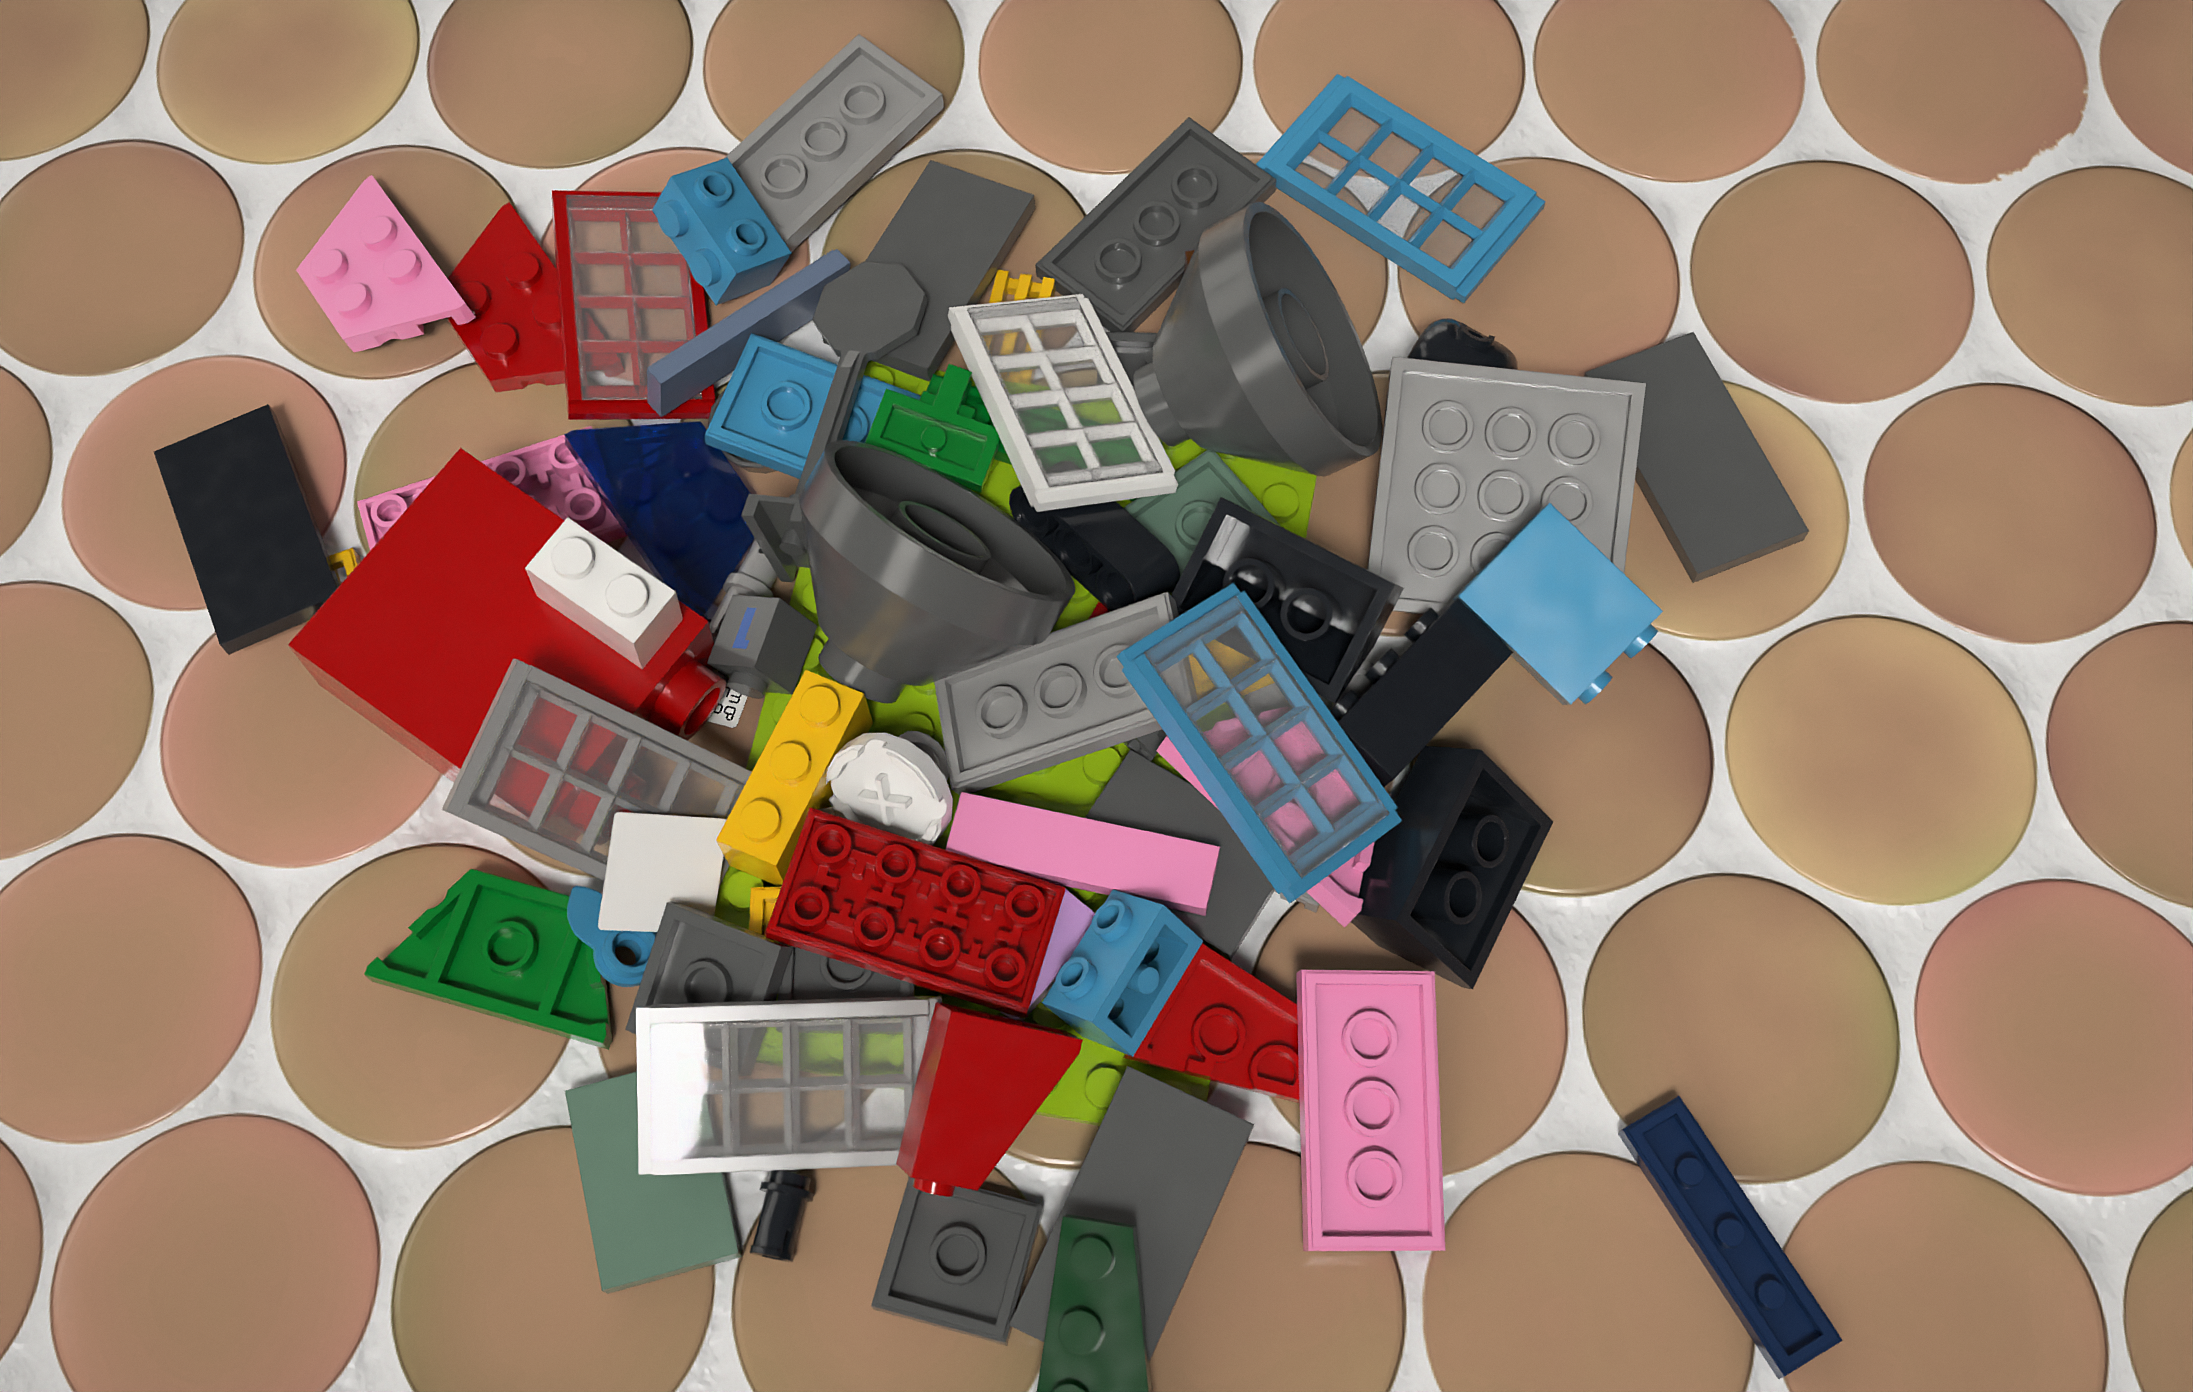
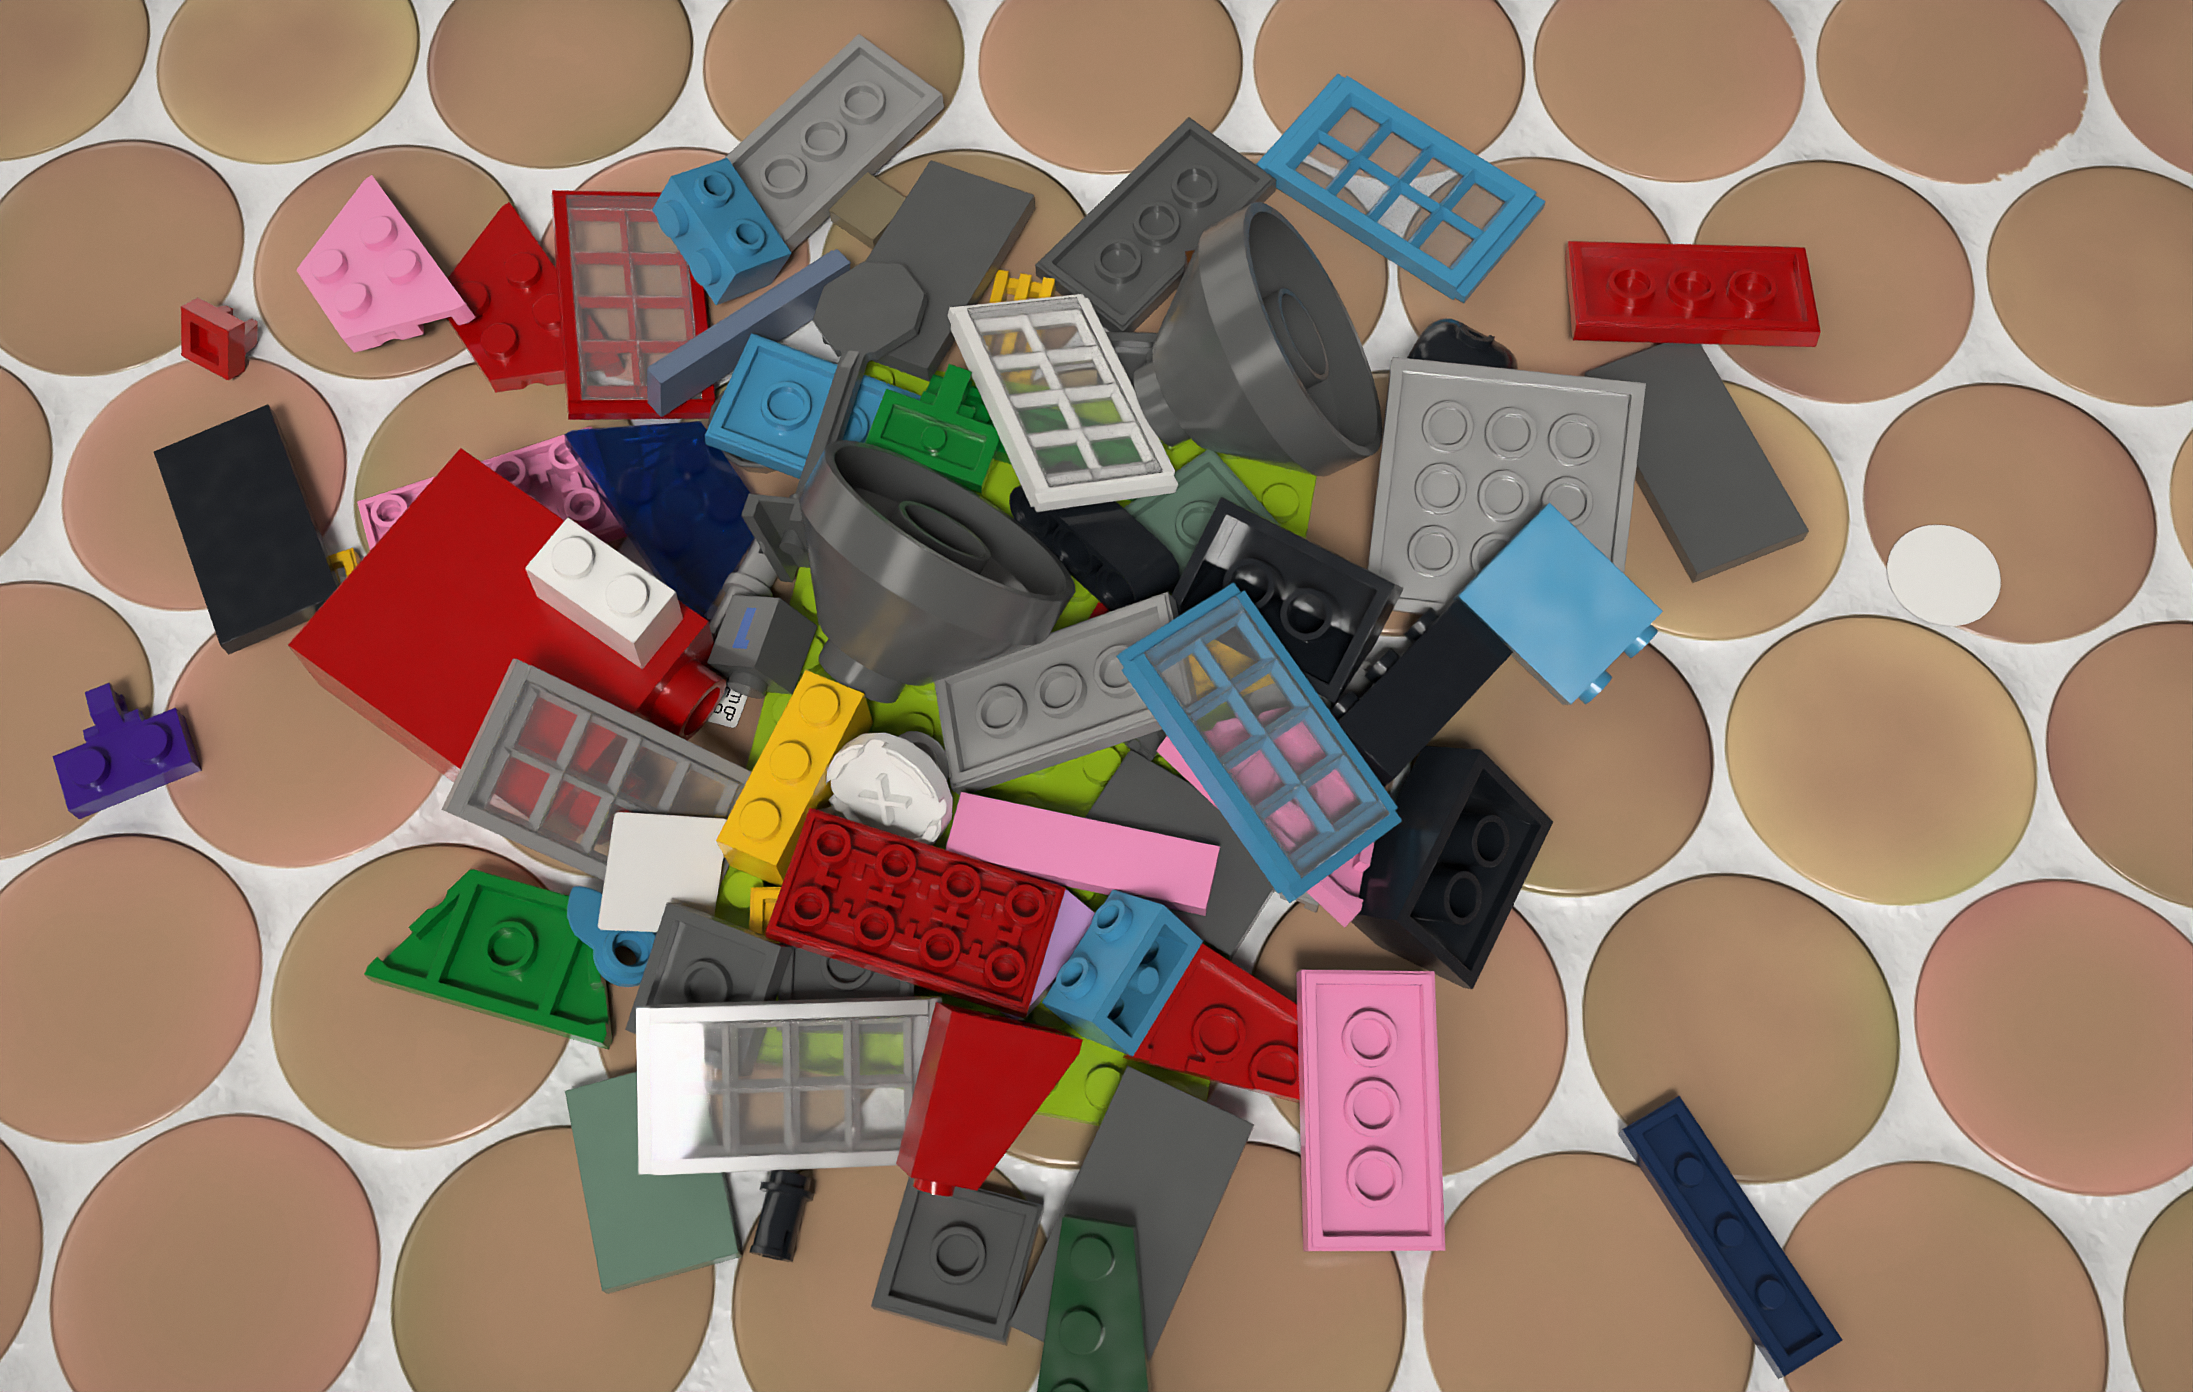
none -> dark purple hinge [53,683,201,819]
none -> red tile [181,298,258,381]
none -> dark tan tile [829,172,906,250]
none -> red tile [1565,241,1821,347]
none -> white sticker [1887,525,2001,626]

